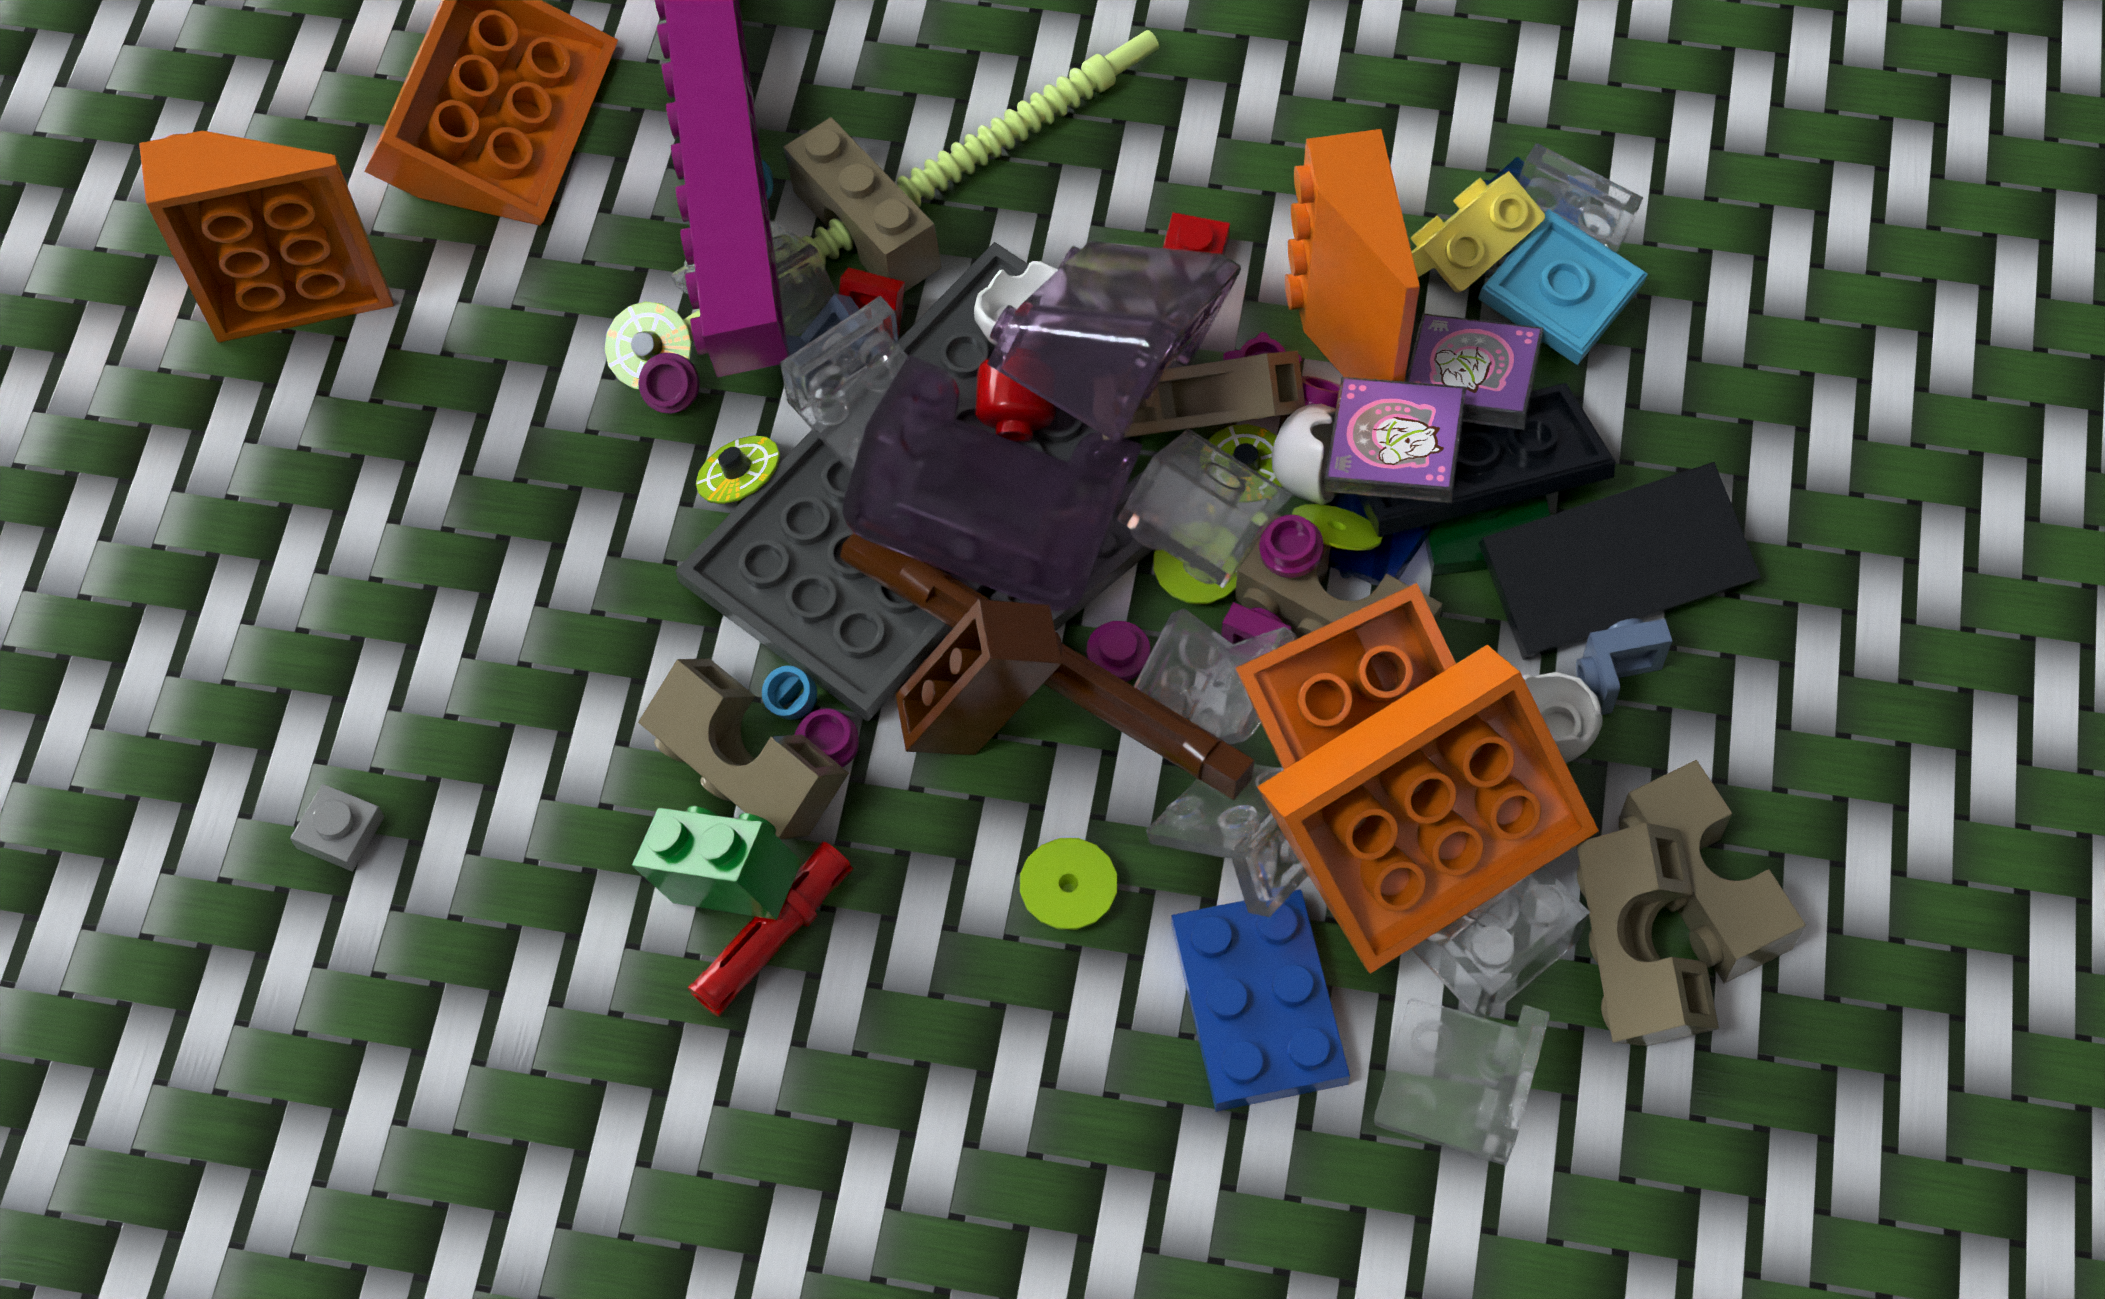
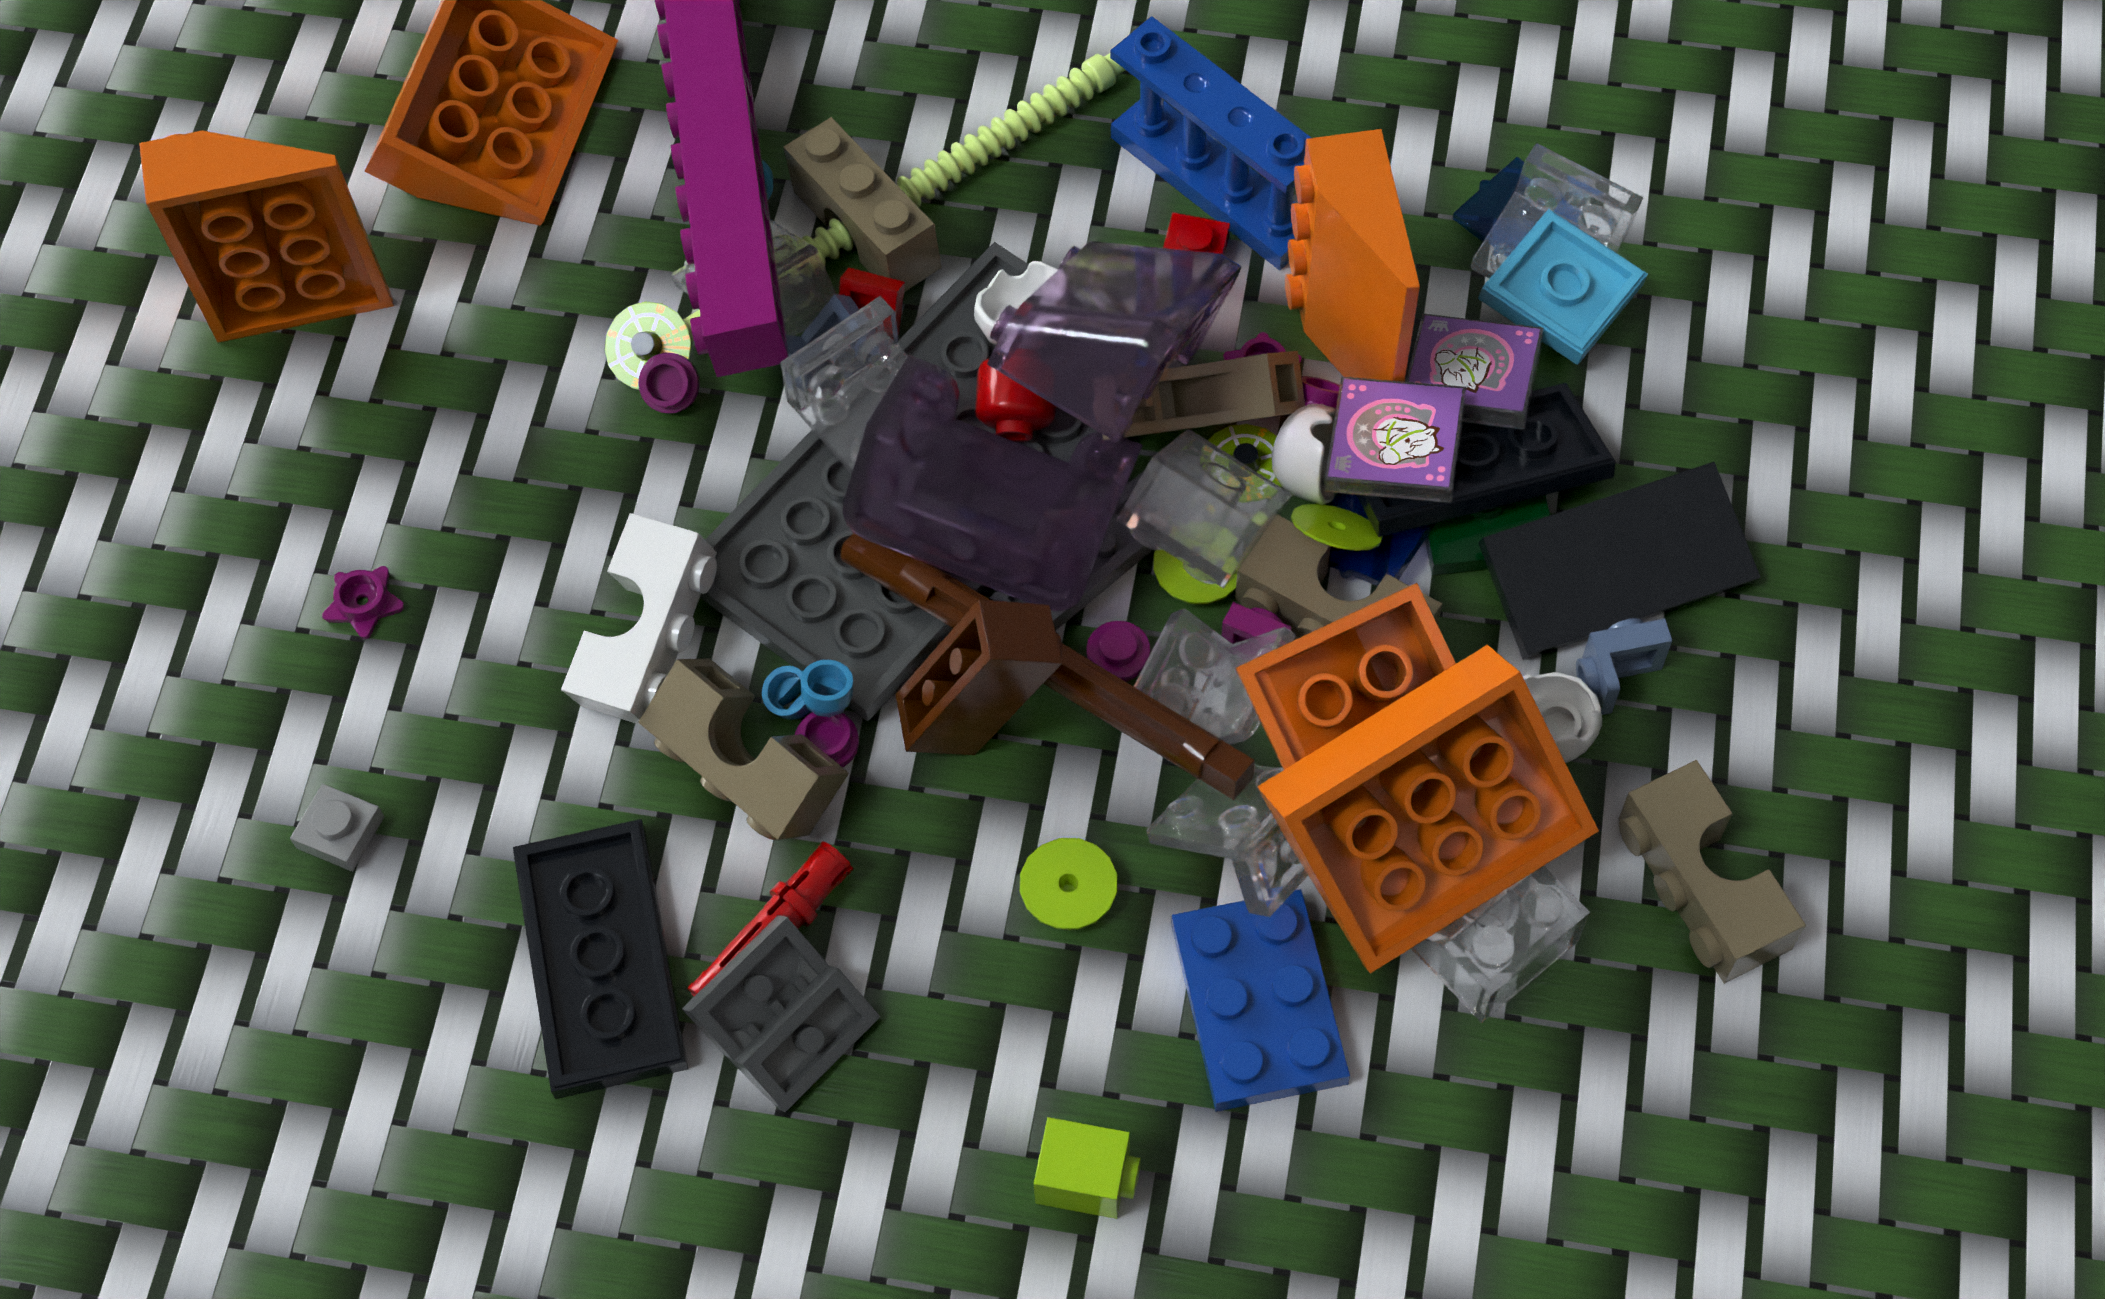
green brick [632,806,802,920] -> none
piece [696,435,780,504] -> none
magenta plate [1259,515,1324,578] -> none
clear bracket [1374,998,1550,1166] -> none
light yellow bracket [1410,171,1545,293] -> none
dark tan arch [1576,823,1719,1046] -> none
none -> magenta plate [322,566,404,639]
none -> black tile [513,819,688,1099]
none -> white arch [561,513,717,725]
none -> dark grey slope [682,915,880,1112]
none -> dark azure hinge [801,660,853,717]
none -> lime brick [1034,1117,1141,1219]
none -> blue fence [1110,16,1311,271]

